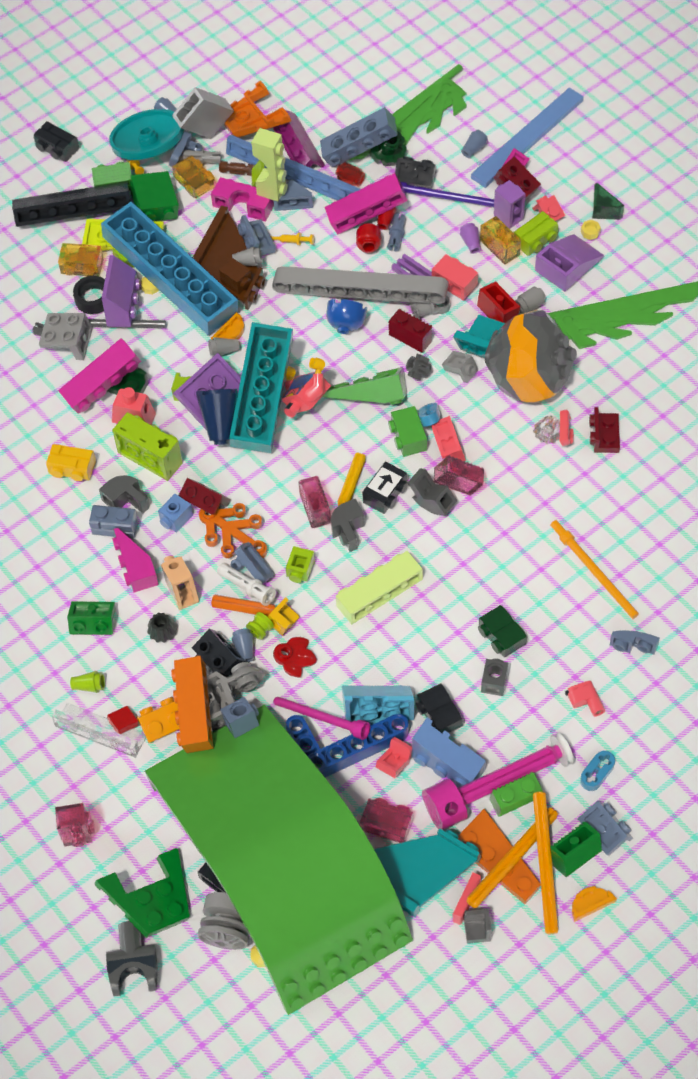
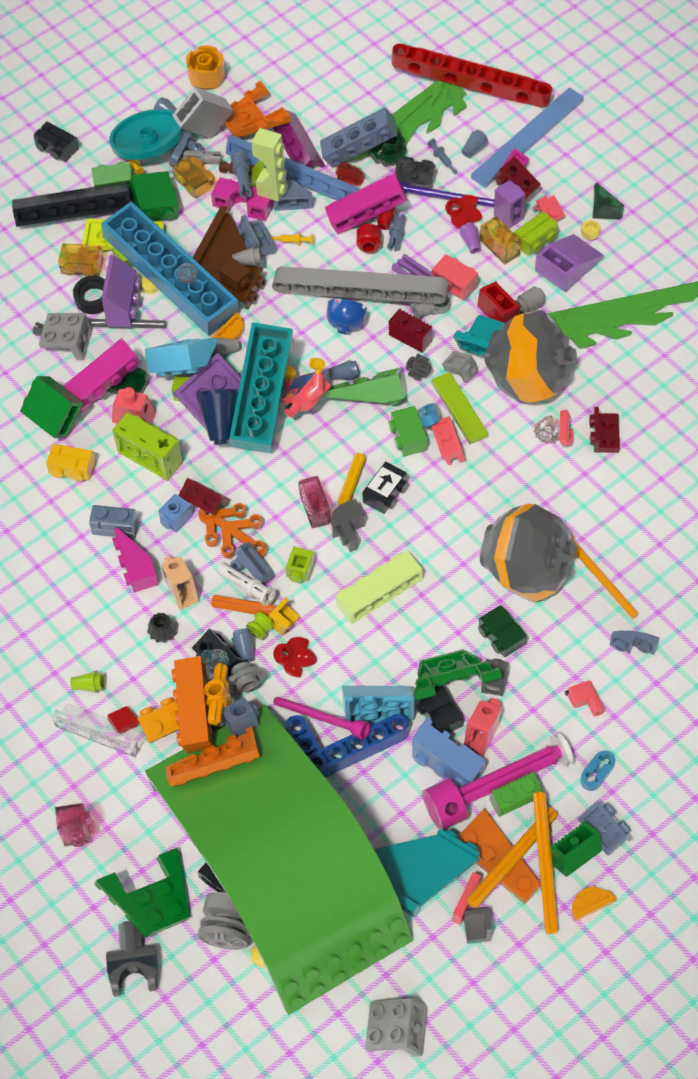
green bracket [67,601,116,635] -> none
dark grey brick [99,475,149,514] -> none
clear pink brick [360,798,413,843] -> none
coral bracket [376,737,412,778] -> none
dark grey brick [408,468,457,516] -> none
clear pink brick [434,455,484,496] -> none
none -> green brick [20,376,84,438]
none -> medium azure wedge [145,338,217,376]
none -> orange wing [166,726,260,787]
none -> clear tile [177,263,197,284]
none -> light orange brick [186,45,225,89]
none -> clear light blue cone [201,649,228,670]
none -> light orange axle [204,663,231,726]
none -> sand blue pin [231,151,252,199]
none -> sand blue cone [328,359,359,380]
none -> light grey bracket [365,998,427,1057]
none -> red beam [391,43,553,108]
none -> green wing [414,649,502,701]
none -> sand blue piece [427,138,457,174]
none -> lime tile [431,372,488,445]
none -> red plate [445,195,482,229]
none -> coral torso [464,698,502,756]
none -> dark grey rock [479,503,576,602]

